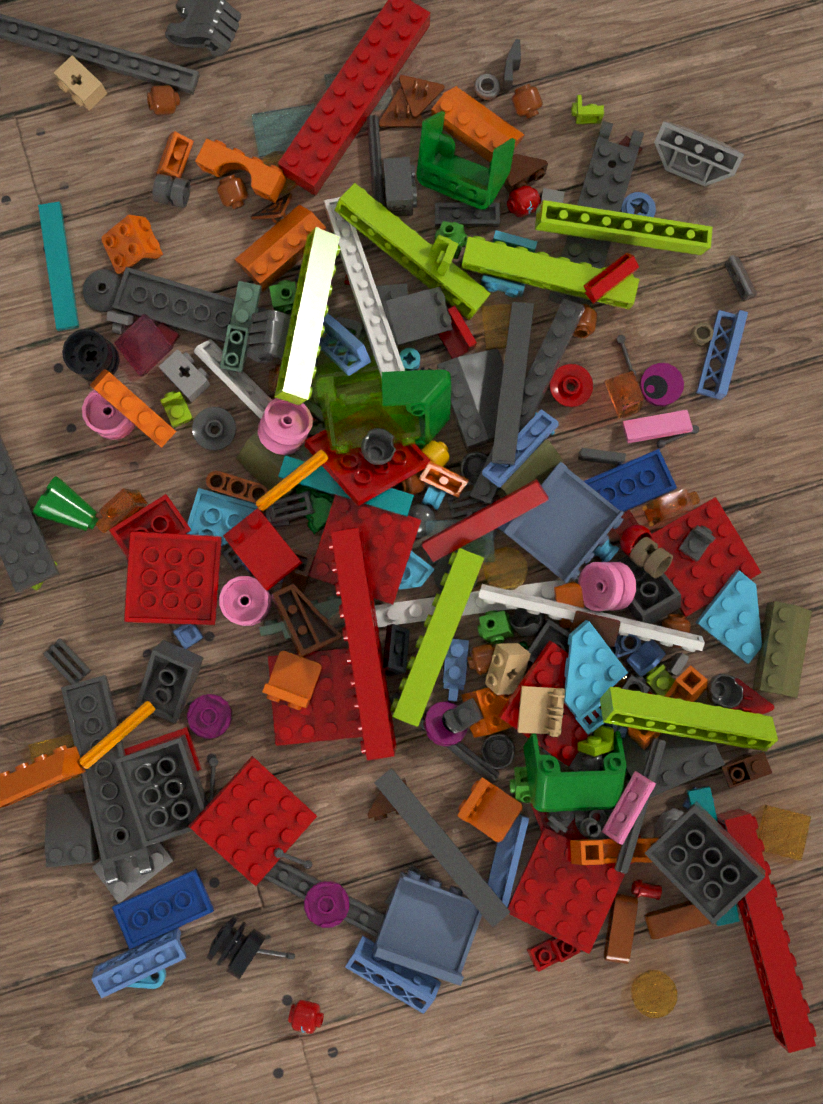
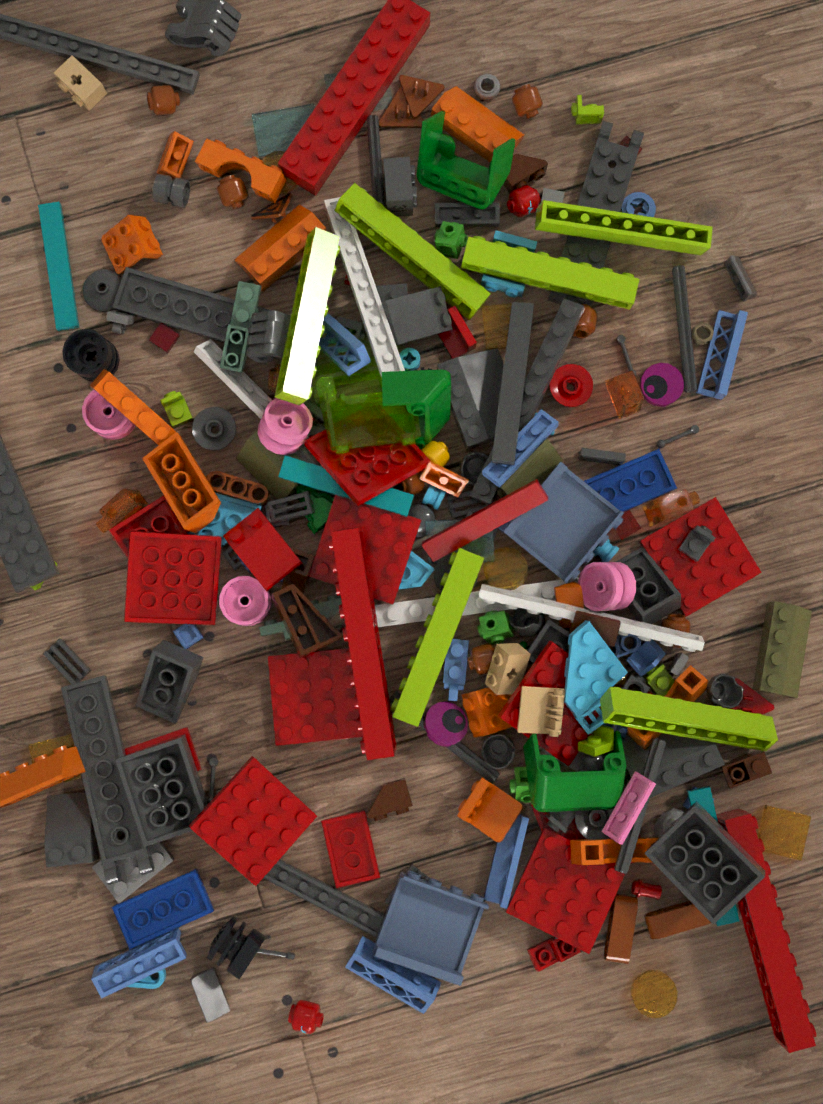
green cone [33,476,99,531] -> none
light orange axle [79,701,155,769] -> none
clear pink tile [114,314,173,377] -> none
light grey brick [158,349,211,402] -> none
magenta tile [187,694,232,739] -> none
light orange axle [255,450,328,511] -> none
orange bracket [262,651,322,710] -> none
bright green brick [269,280,297,314] -> none
dark grey hinge [273,848,312,869] -> none
magenta tile [304,881,350,928] -> none
dark grey hair [361,428,396,465] -> none
dark grey tile [374,768,510,927] -> none
black panel [382,624,410,677] -> none
lime bracket [431,235,458,276] -> none
dark grey bracket [443,698,484,734] -> none
dark grey slope [503,39,521,91] -> none
dark grey pin [580,818,601,837] -> none
red piece [584,253,639,304] -> none
red hair [620,525,652,557] -> none
bright pink tile [622,410,693,444] -> none
dark tan wheel [630,537,673,579] -> none
light grey wedge [654,121,744,186] -> none
medium azure plate [695,570,762,664] -> none
none -> orange slope [142,432,221,534]
none -> flat silver slope [190,967,230,1023]
none -> red tile [321,810,380,888]
none -> dark grey axle [672,265,697,393]

